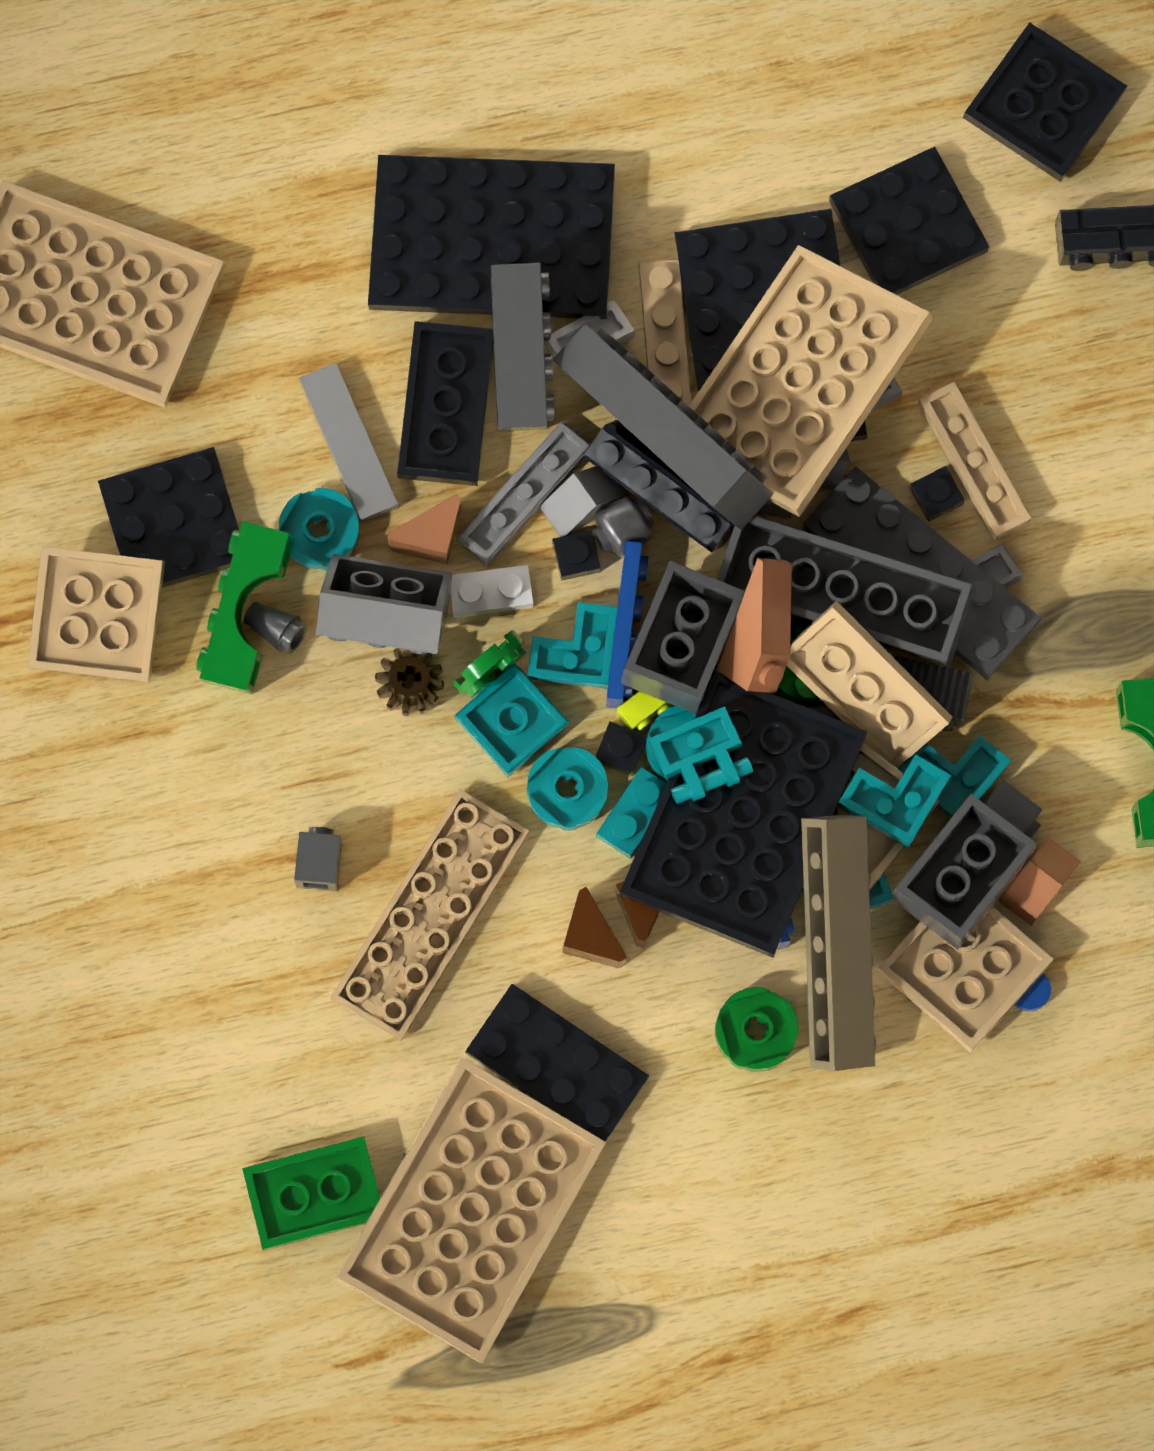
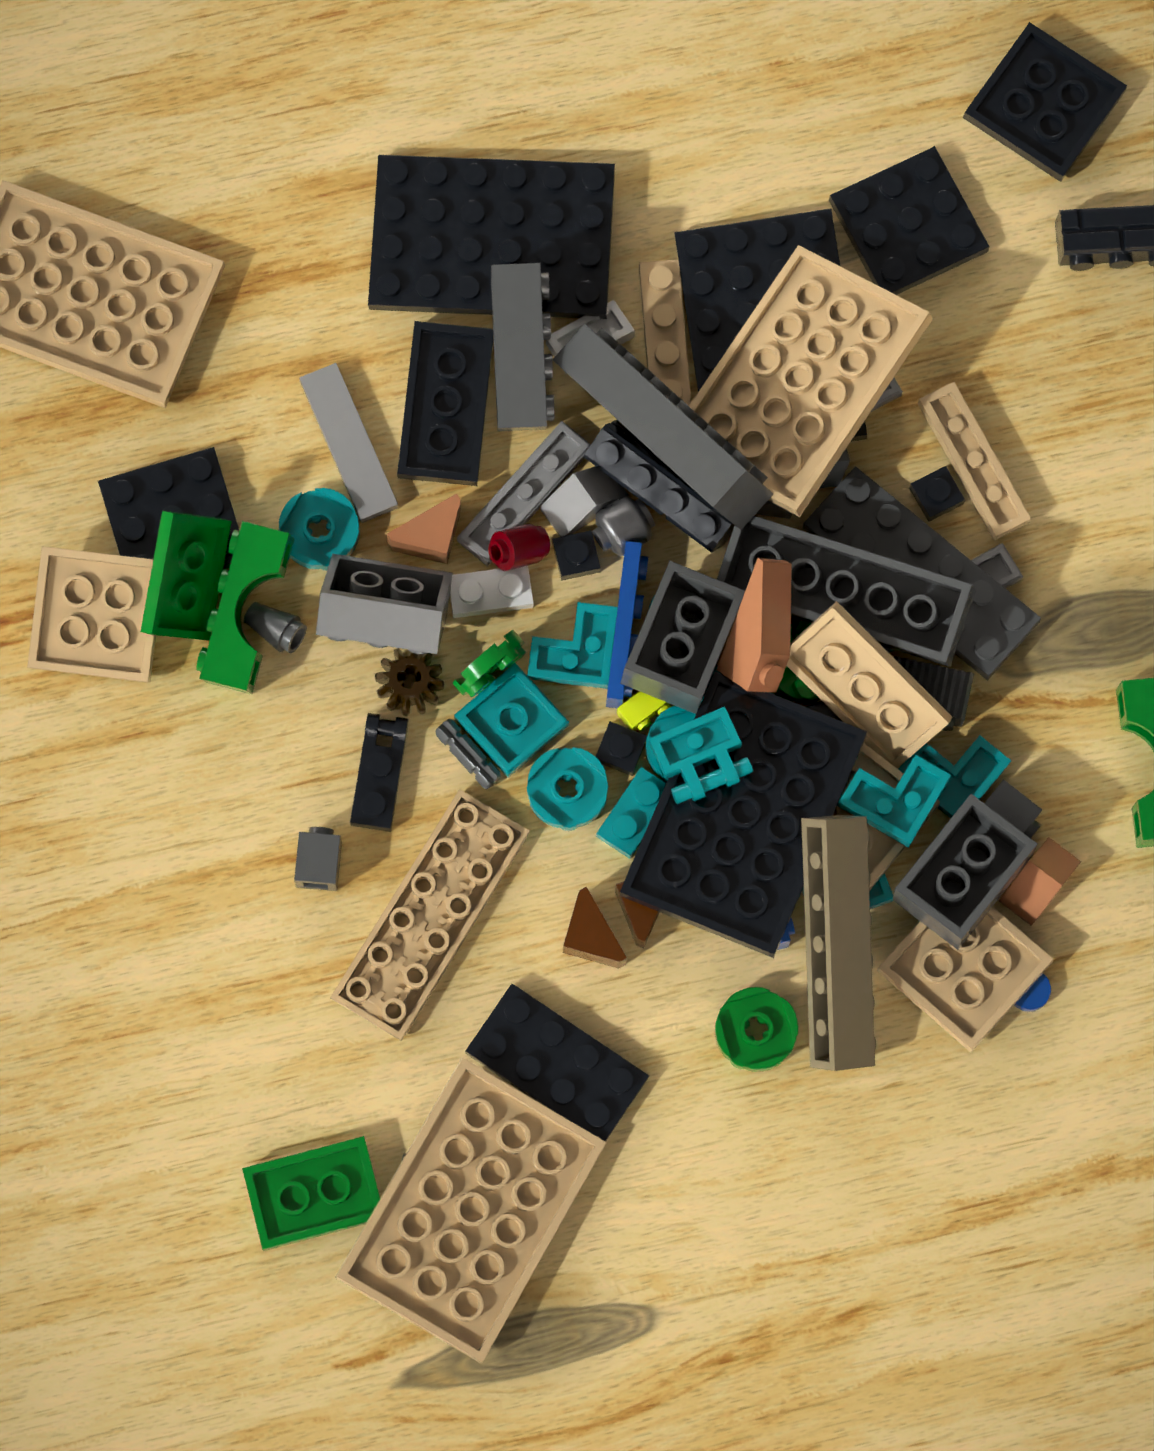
none -> green plate [140,511,232,641]
none -> black plate [350,713,409,832]
none -> dark grey axle [436,719,501,789]
none -> dark red brick [488,524,550,571]

